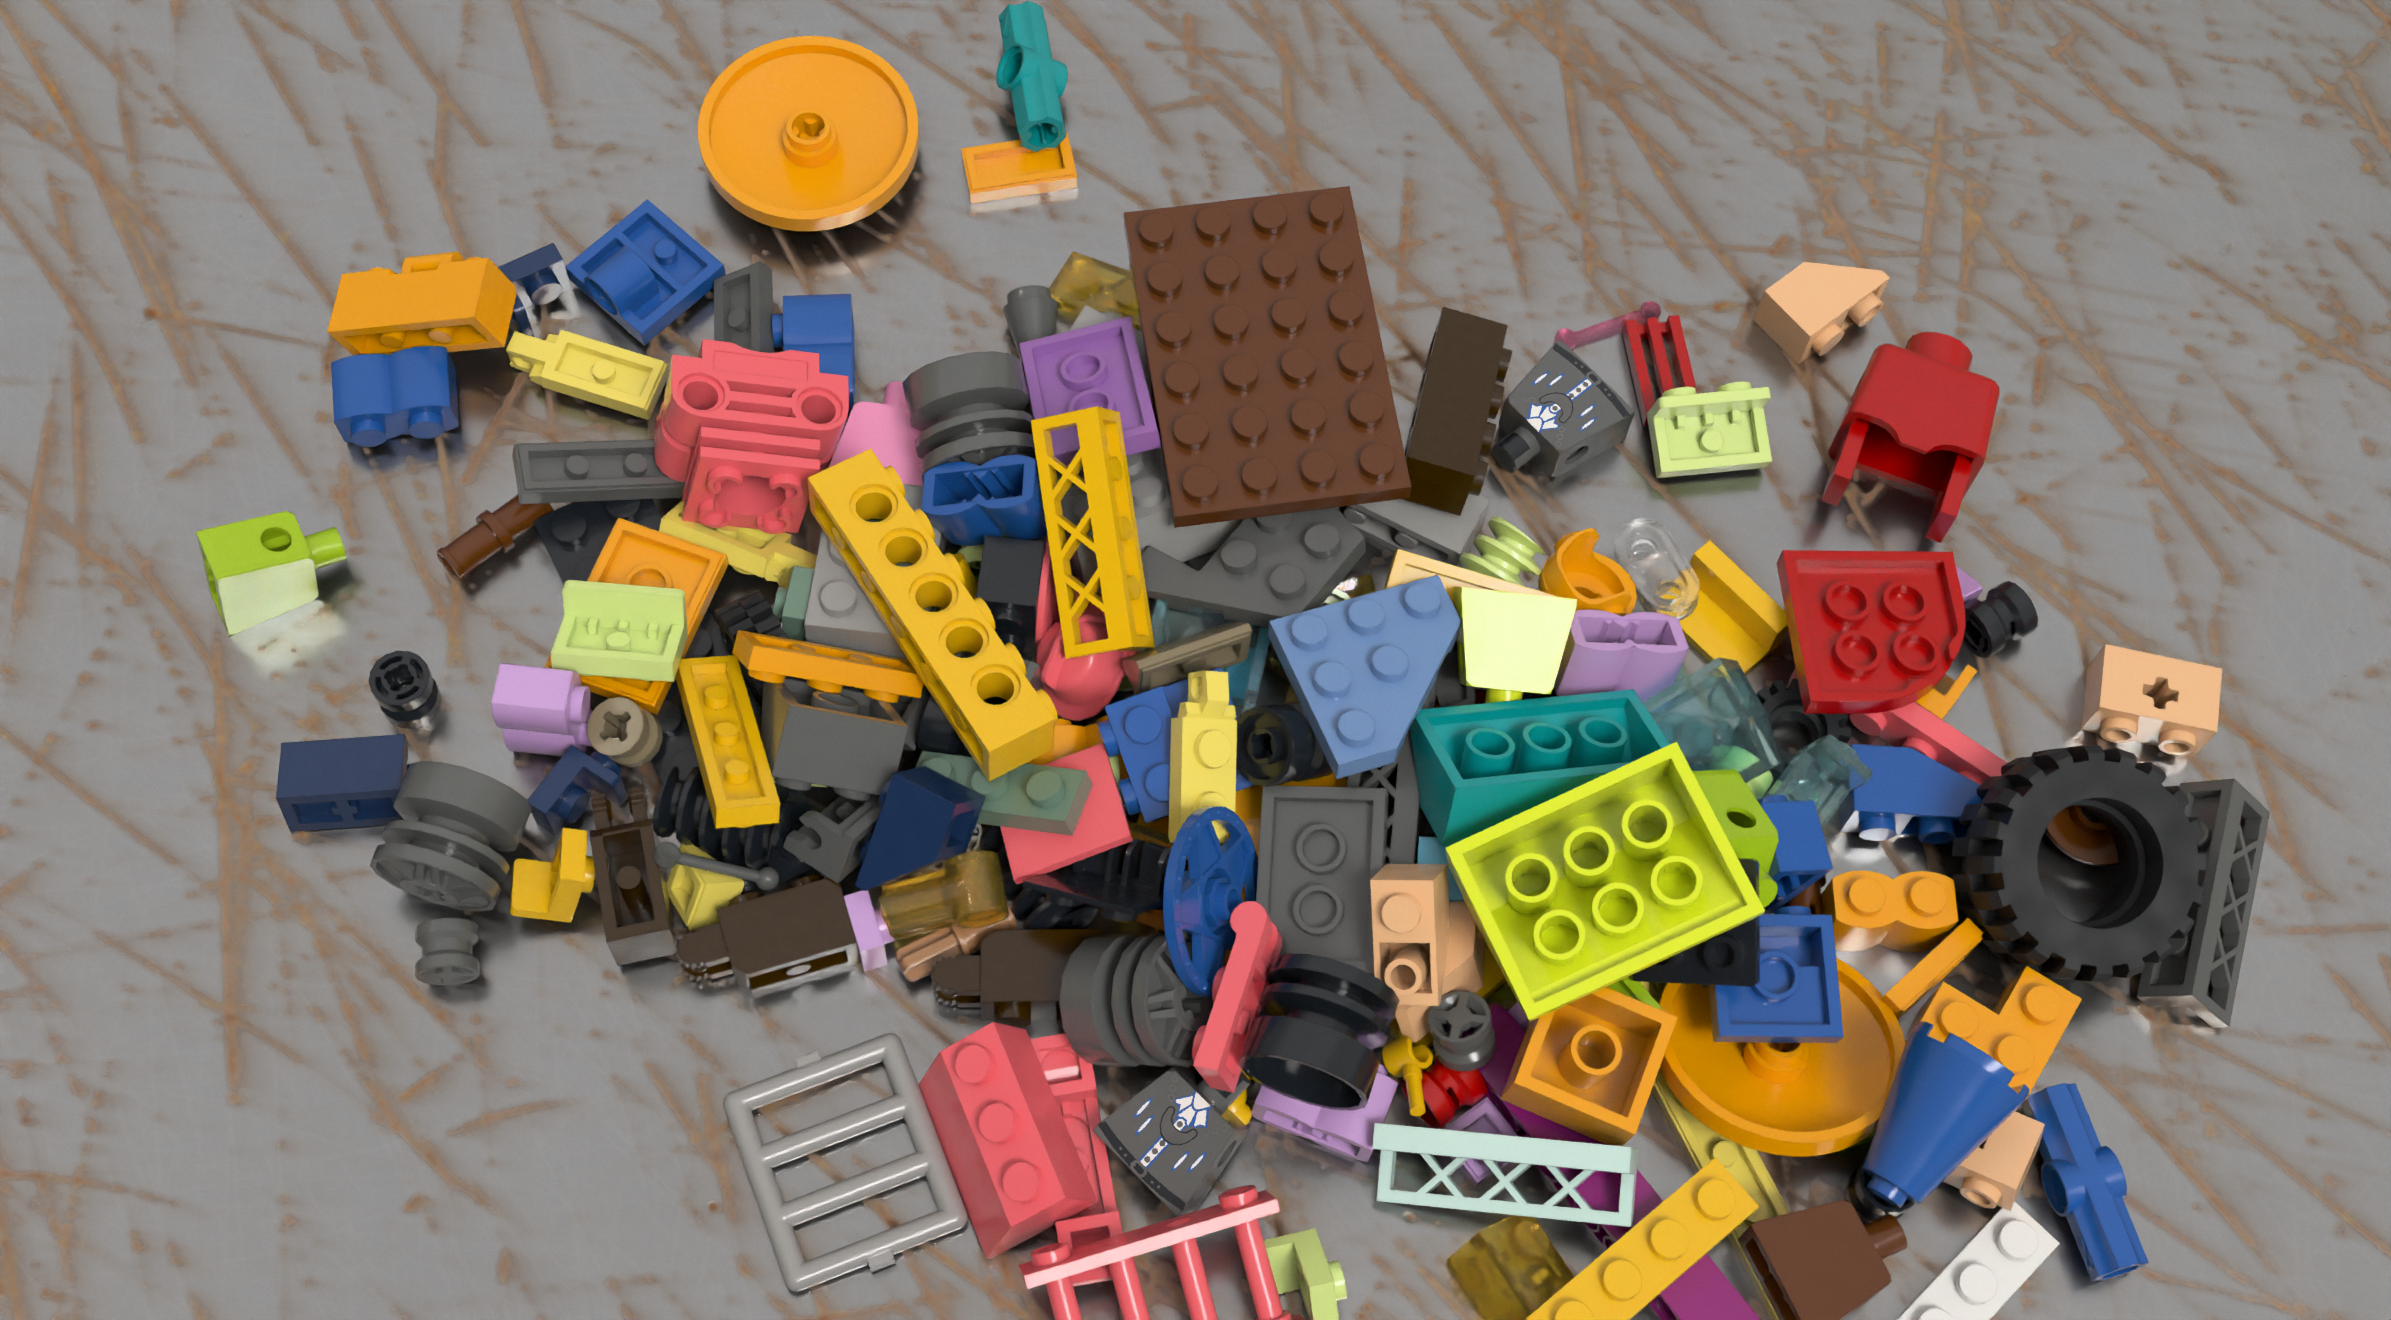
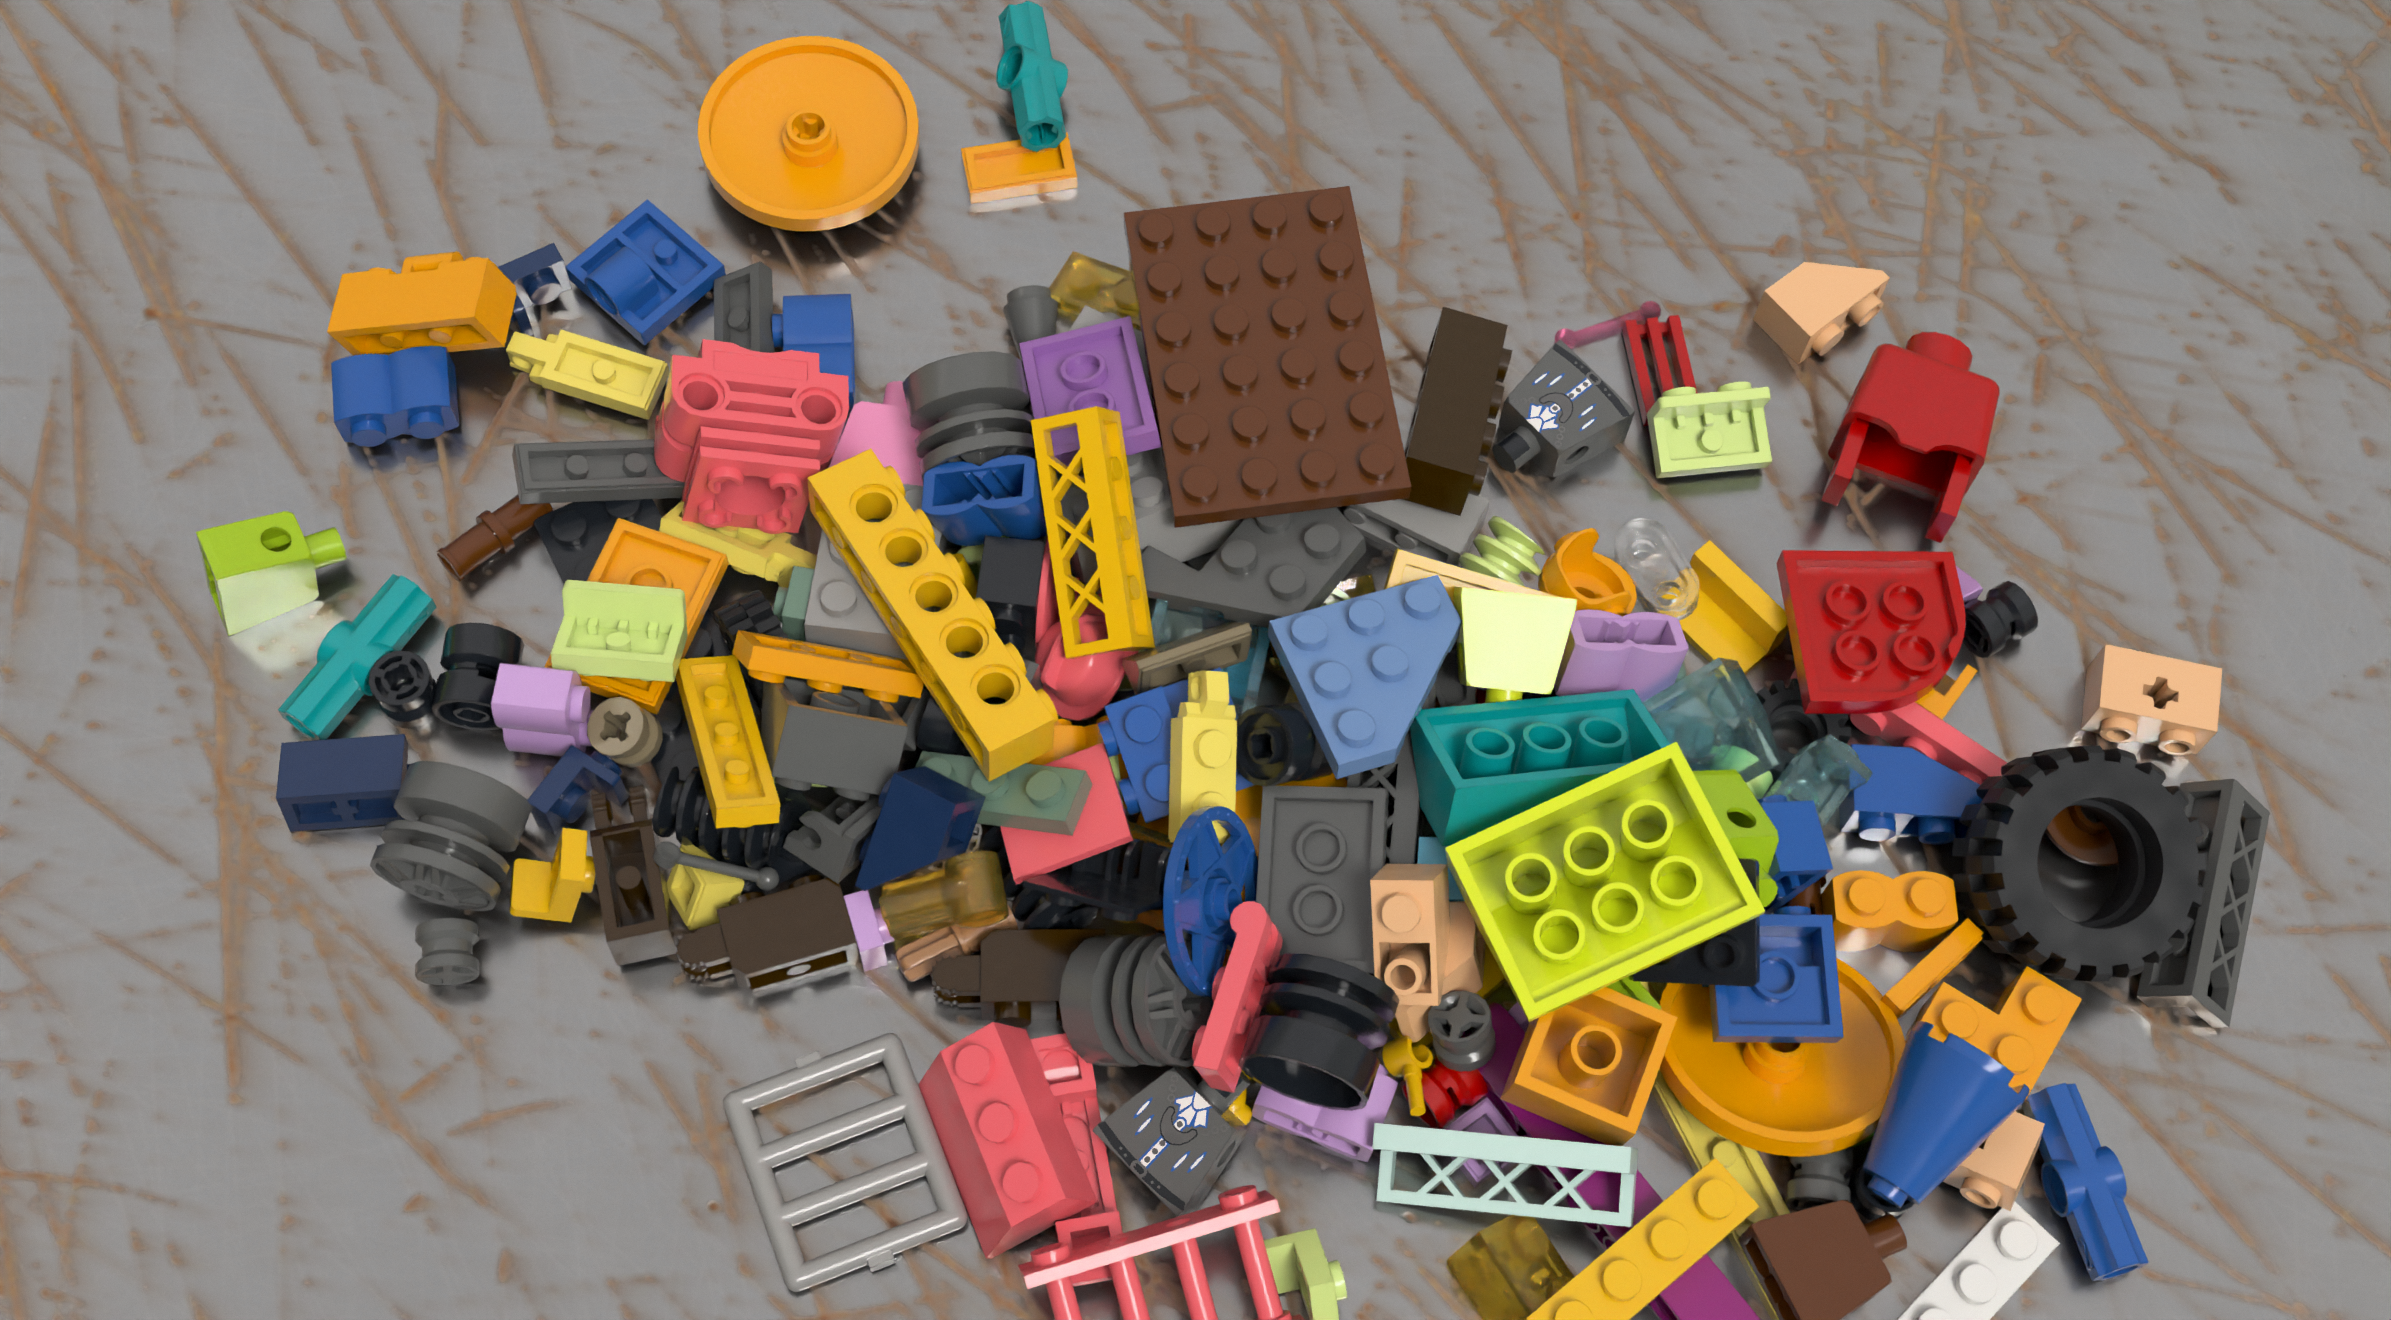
none -> teal piece [278,574,437,741]
none -> black wheel [432,622,524,731]
none -> dark grey wheel [1785,1146,1854,1211]

